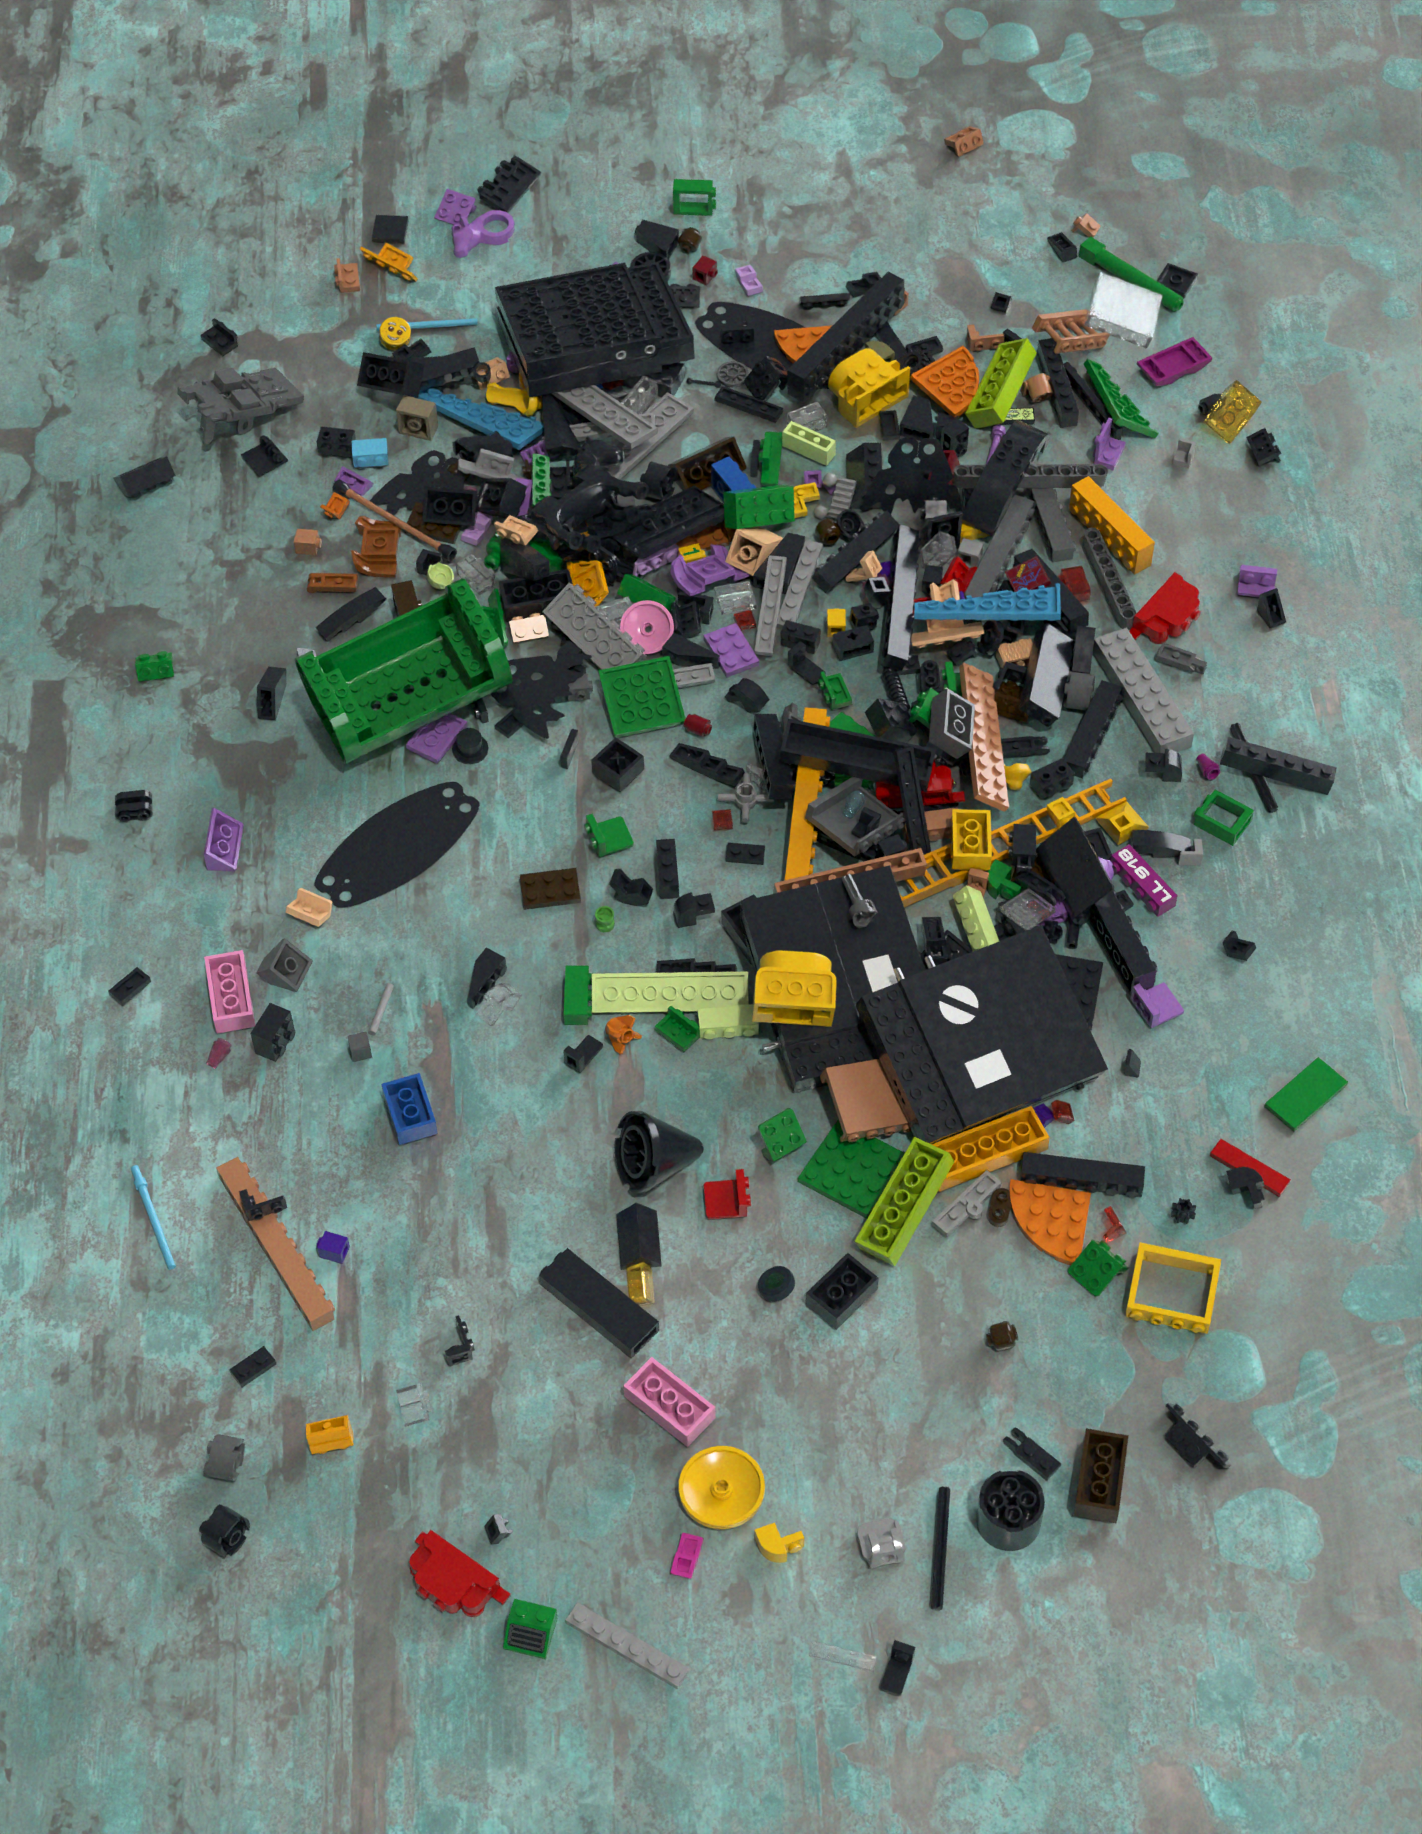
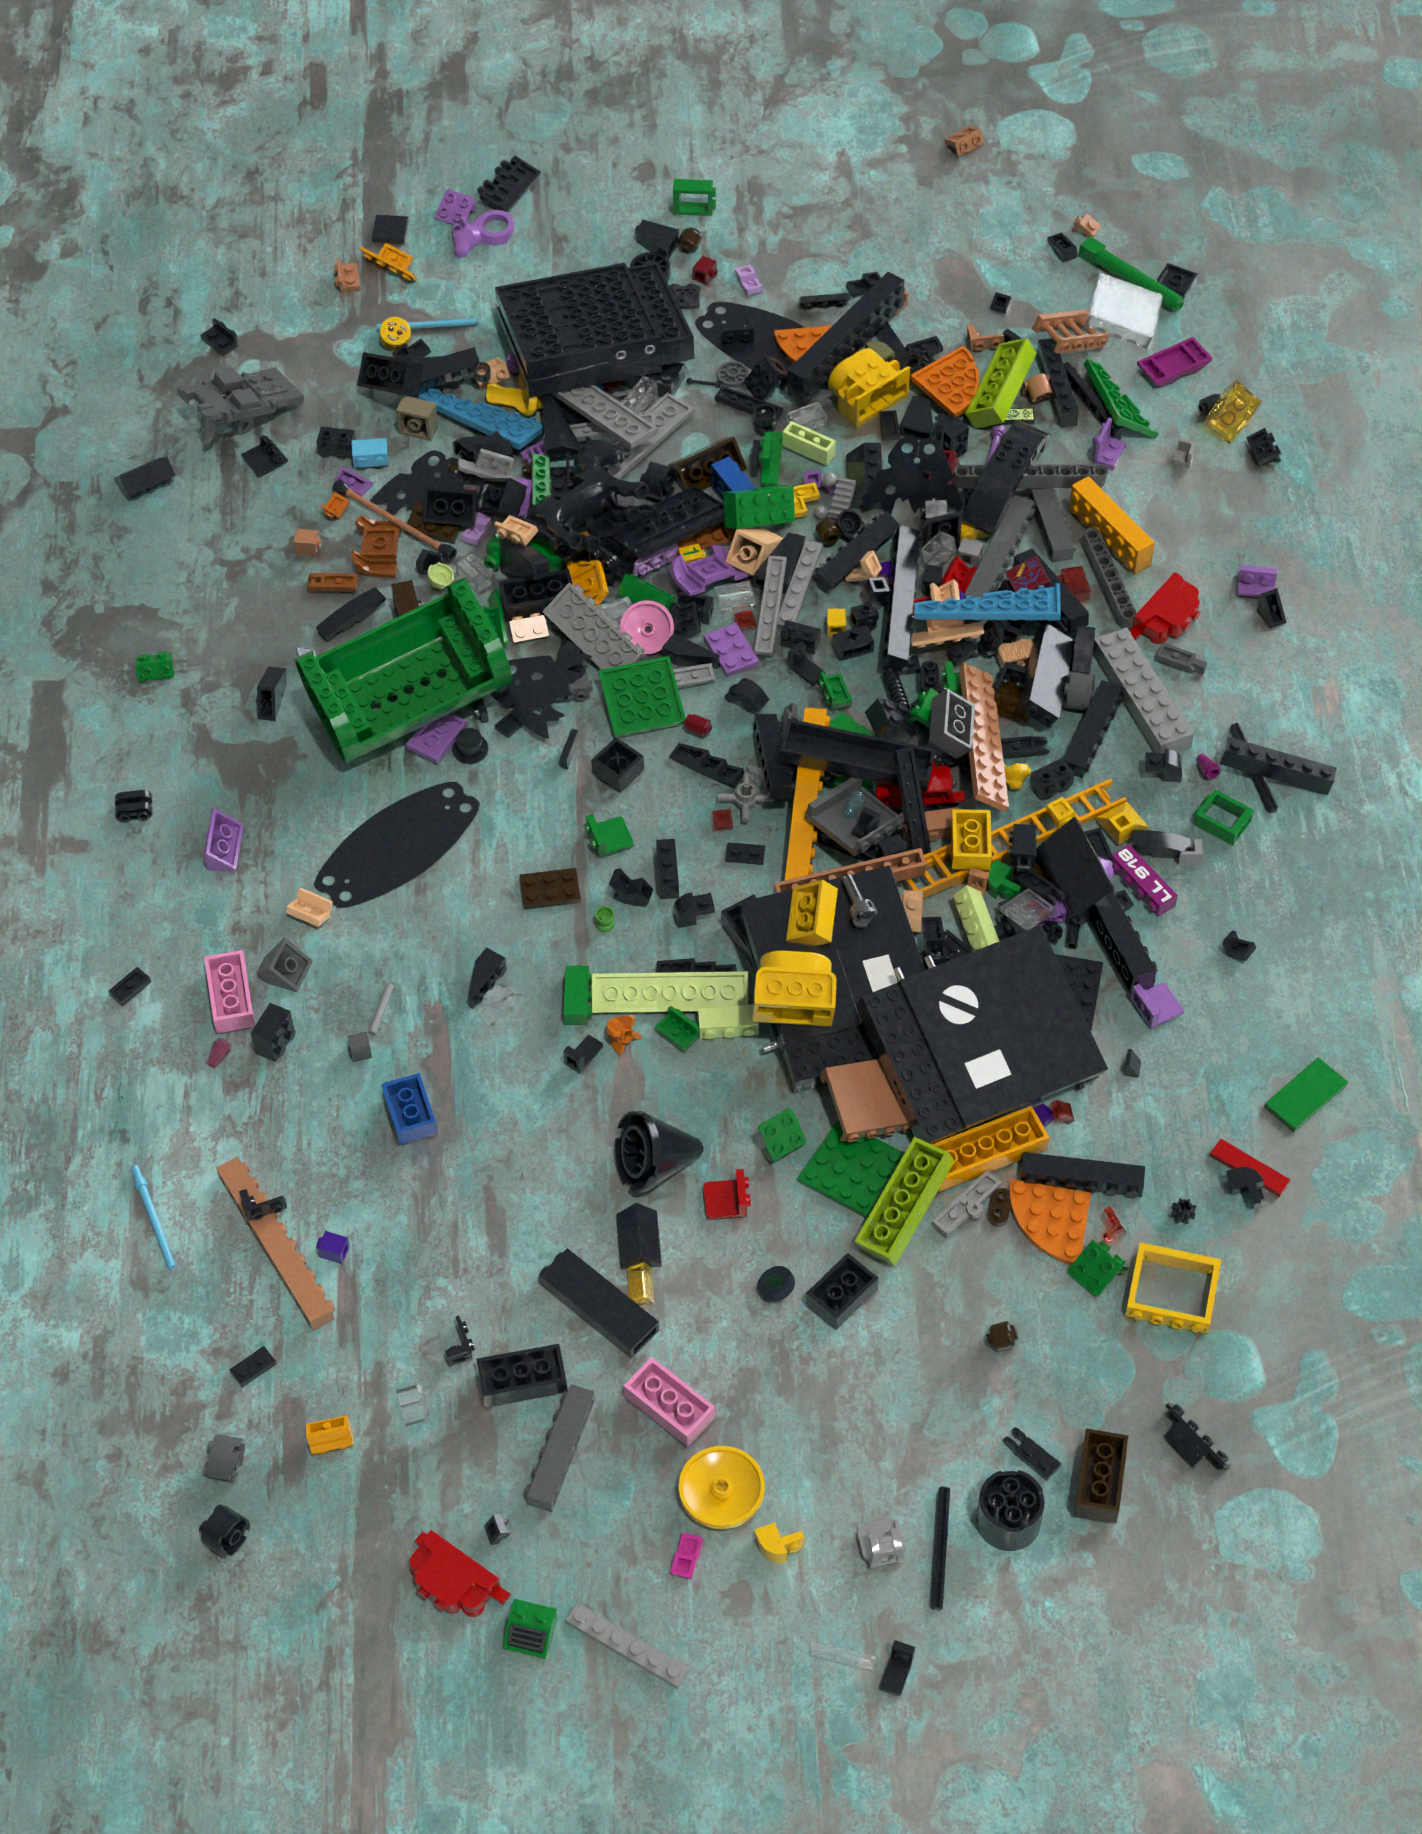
none -> black brick [476,1344,568,1407]
none -> dark grey brick [525,1384,595,1512]
none -> black wheel [754,404,776,437]
none -> yellow slope [786,880,838,946]
none -> light nougat brick [900,890,923,932]

